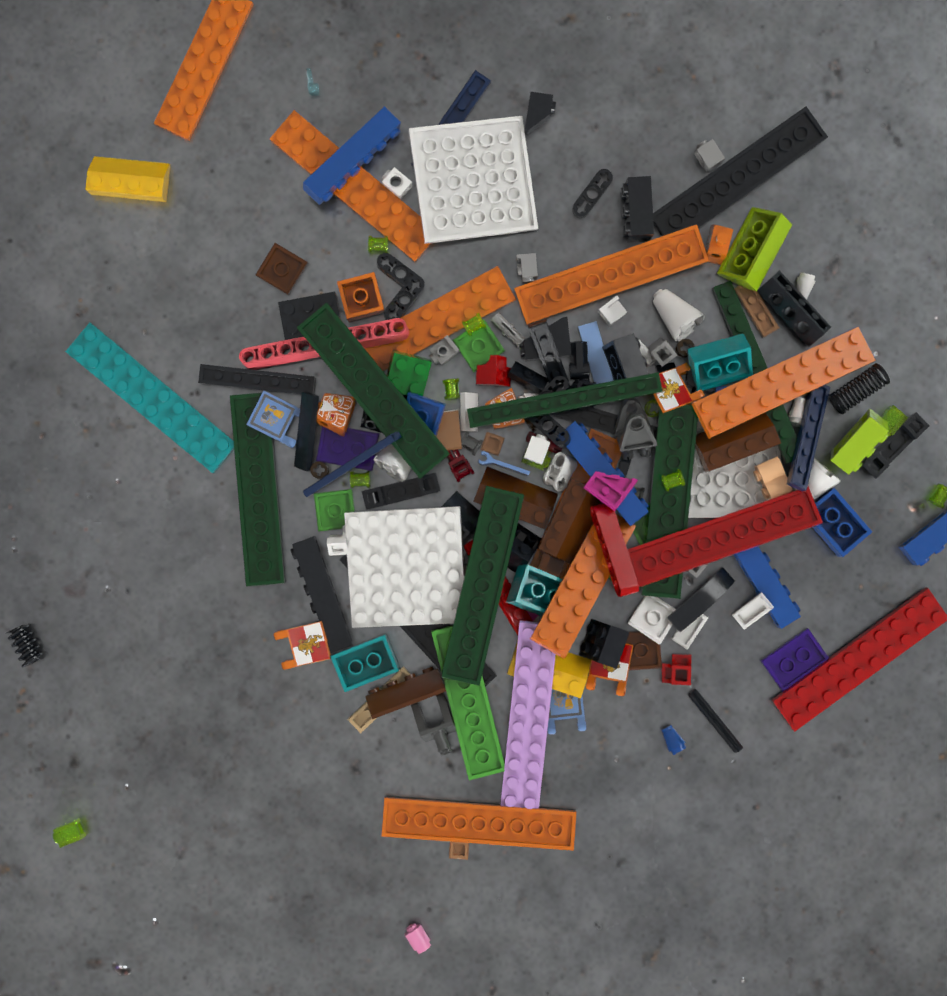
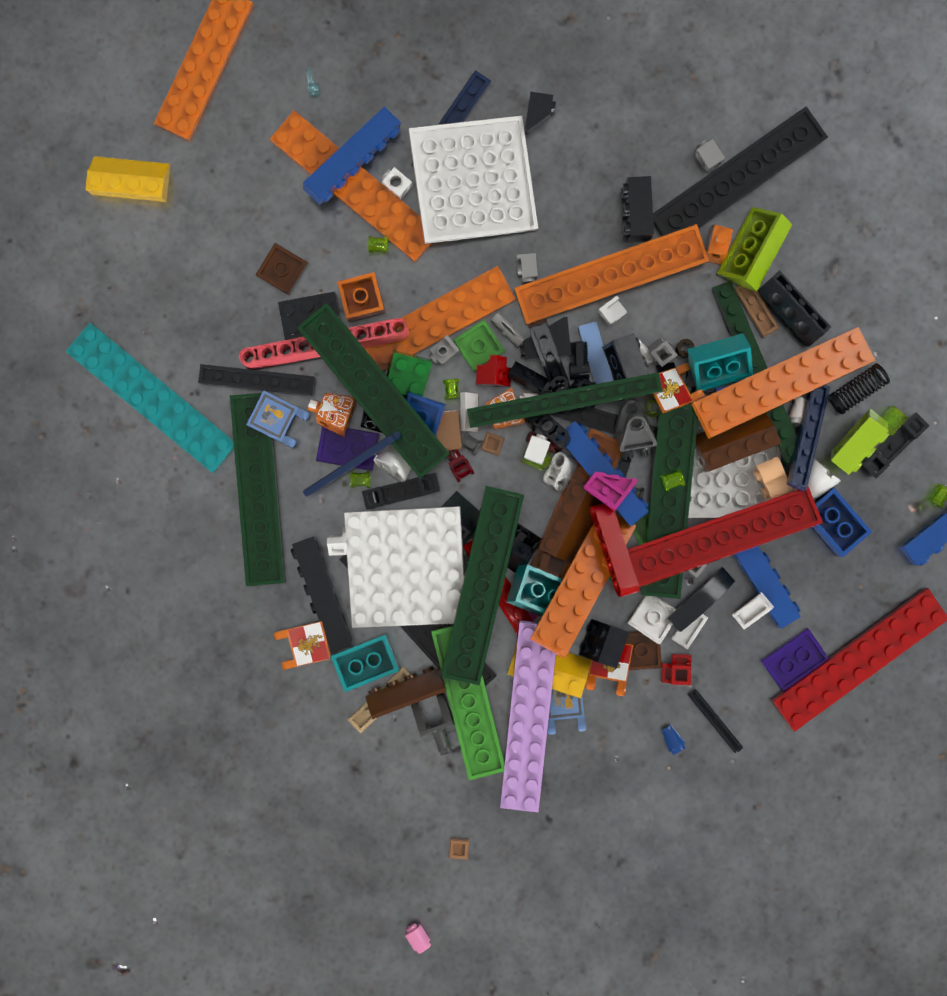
black piece [5,624,43,668] -> none
clear neon green brick [53,818,86,848] -> none
black tile [294,392,319,471] -> none
dark brown bush [310,461,329,479] -> none
bright green tile [314,489,355,532] -> none
black beam [377,253,424,320] -> none
orange plate [382,797,577,851] -> none
clear neon green bush [462,313,486,337] -> none
reddish brown slope [473,466,558,529] -> none
medium blue flag [478,451,530,476] -> none
black beam [572,169,613,218] -> none
white cone [653,289,705,342] -> none
white cone [796,272,816,300] -> none

